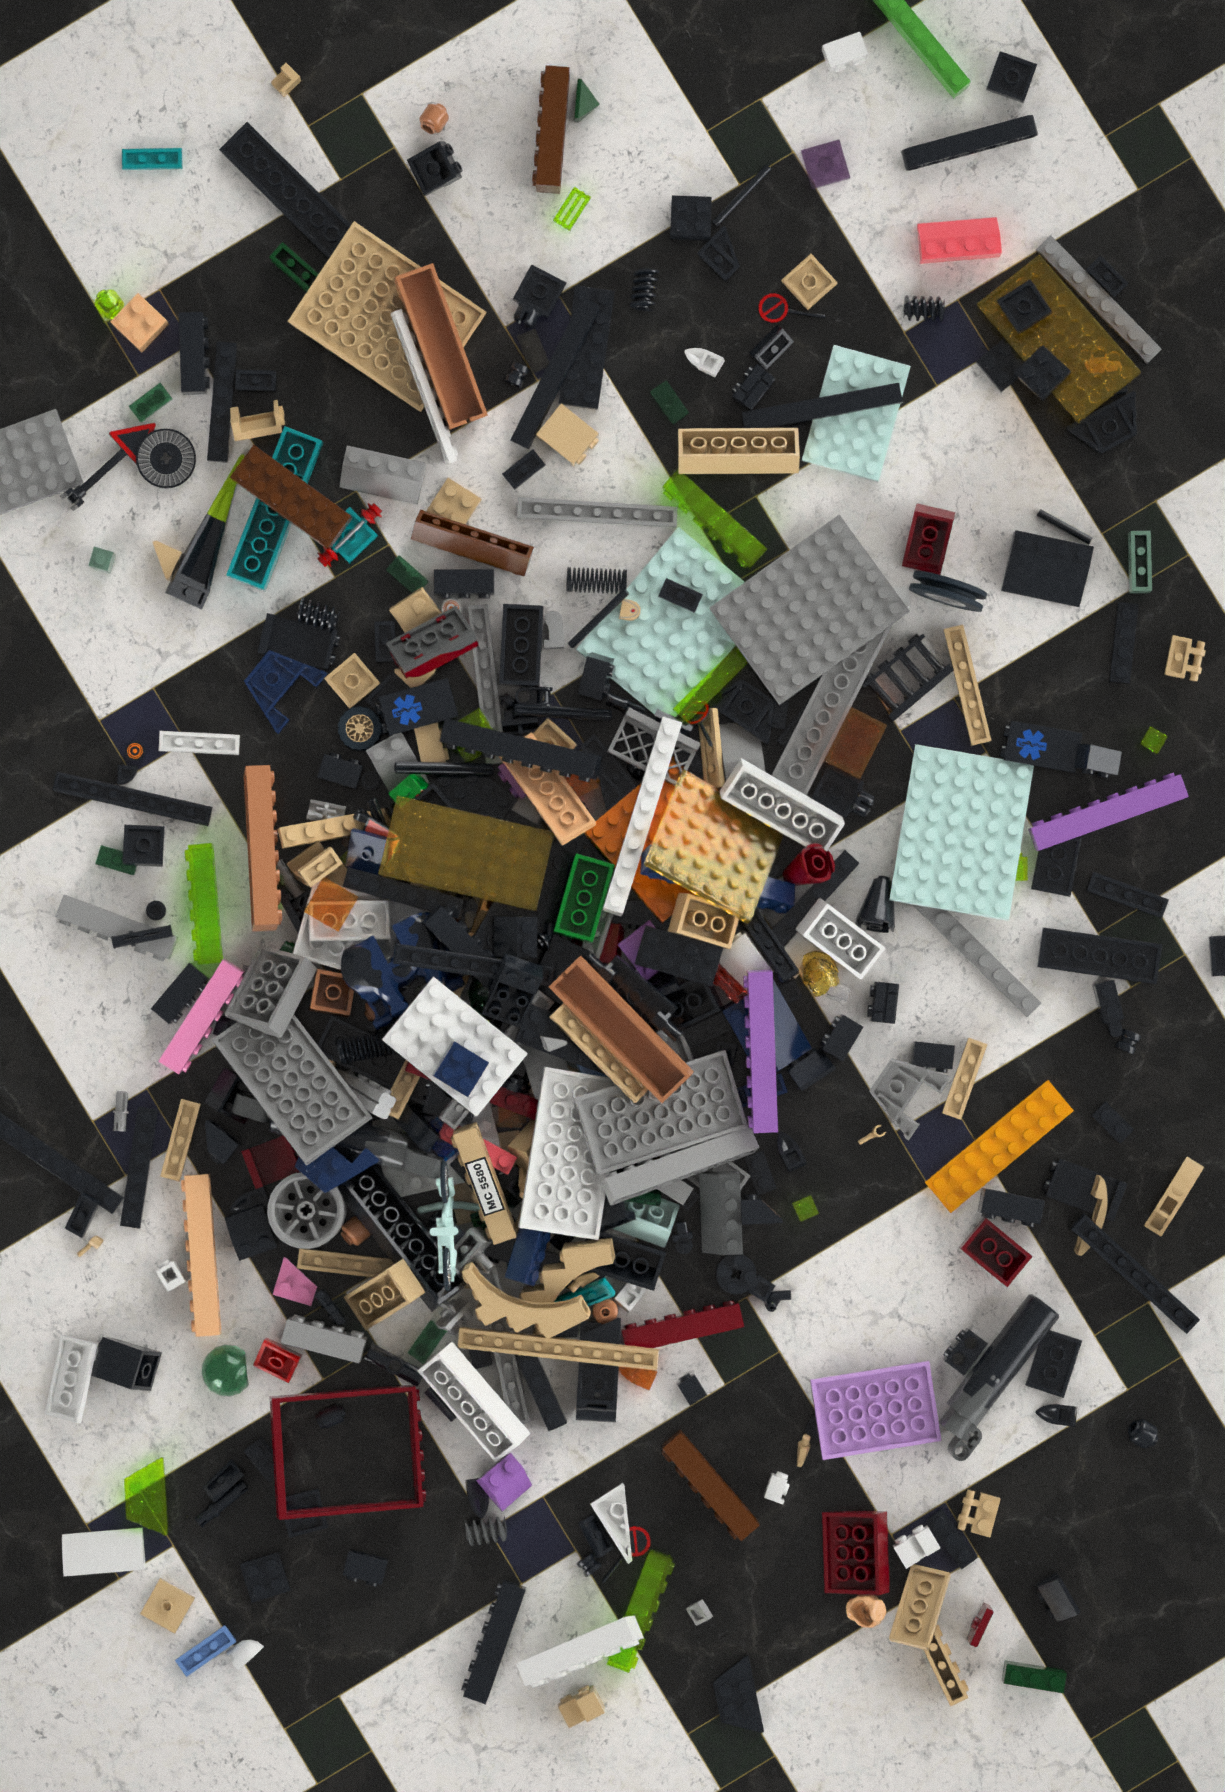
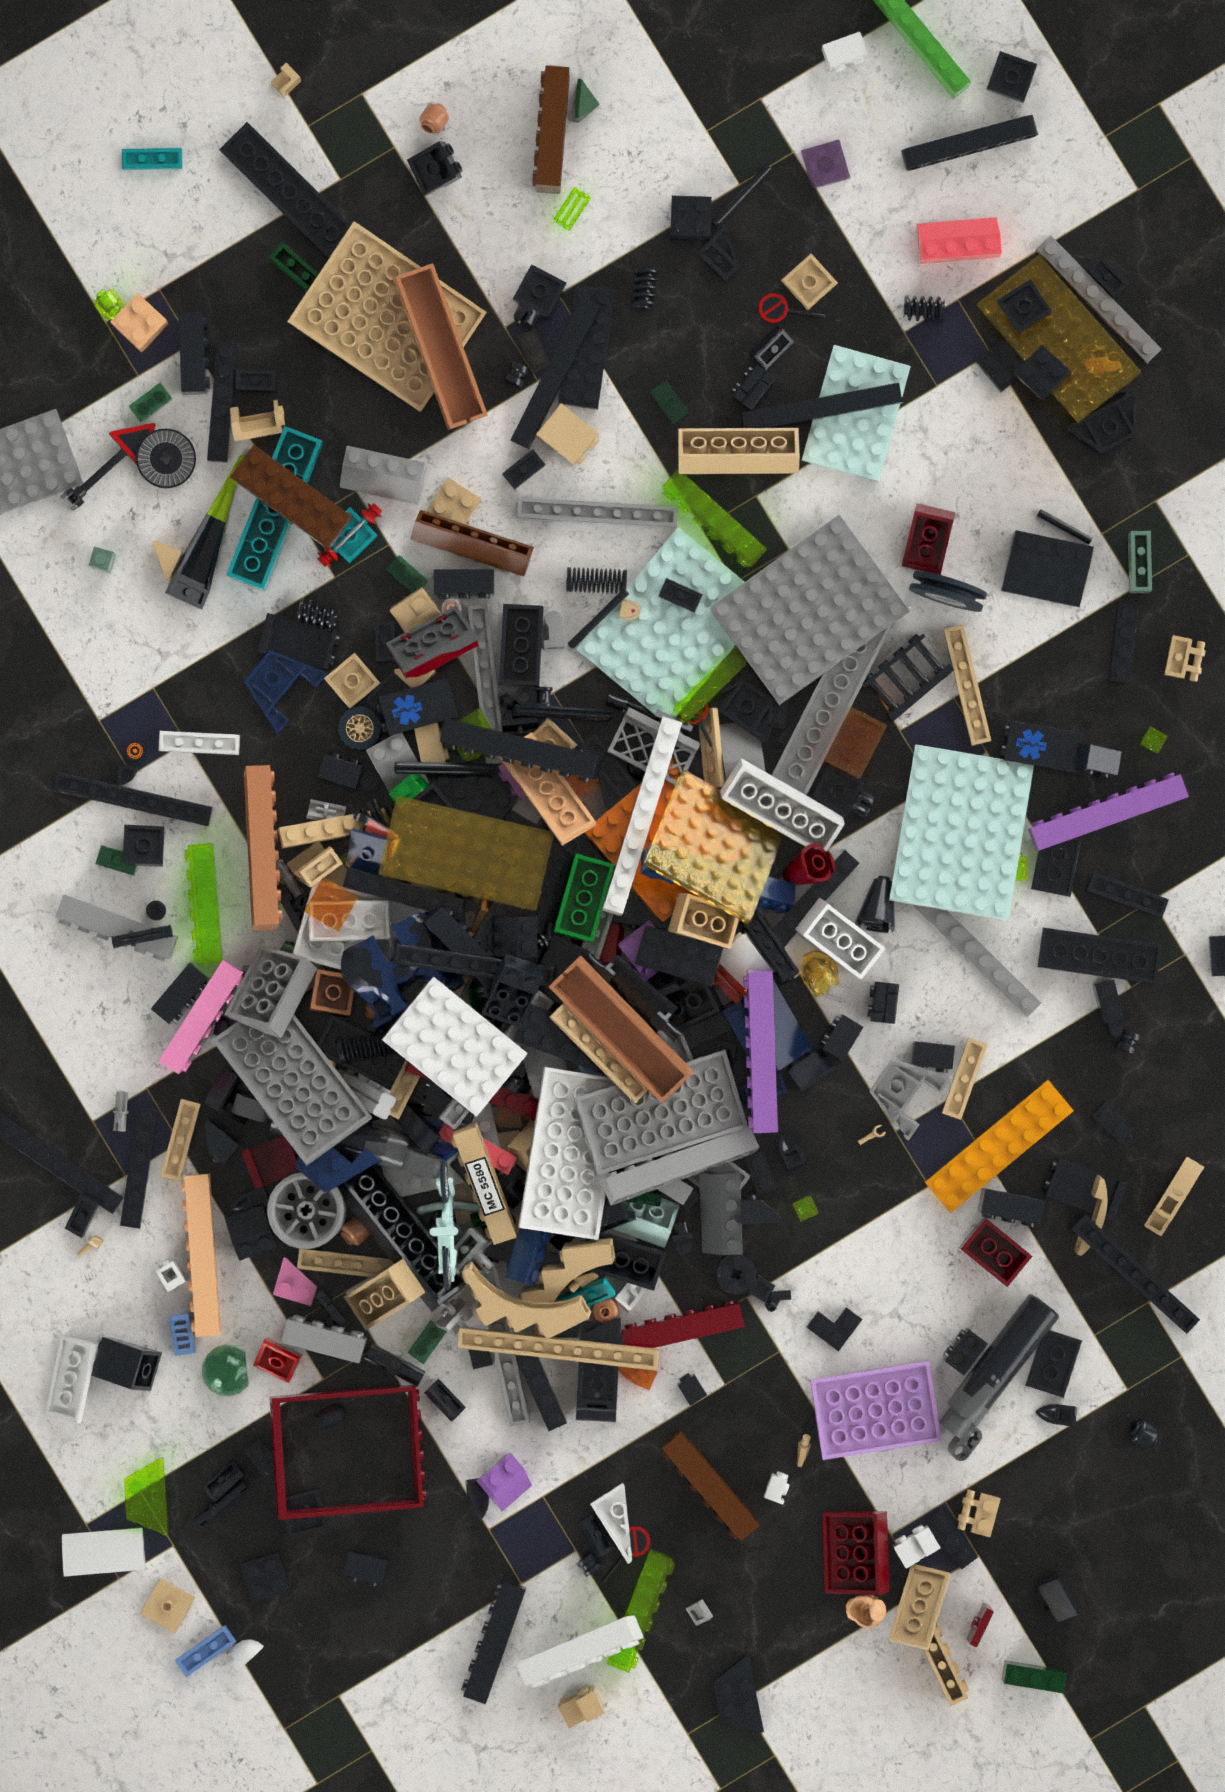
white plate [390,309,458,464] -> none
white brick [417,1342,531,1462] -> none
dark blue brick [432,1041,489,1097] -> none
dark grey piece [465,1516,507,1546] -> none
tan bar [518,1167,527,1198] -> none
light grey slope [540,1036,567,1052] -> none
black brick [578,652,616,701] -> none
white plate [684,348,725,377] -> none
none -> medium blue slope [169,1313,196,1356]
none -> black plate [806,1307,863,1352]

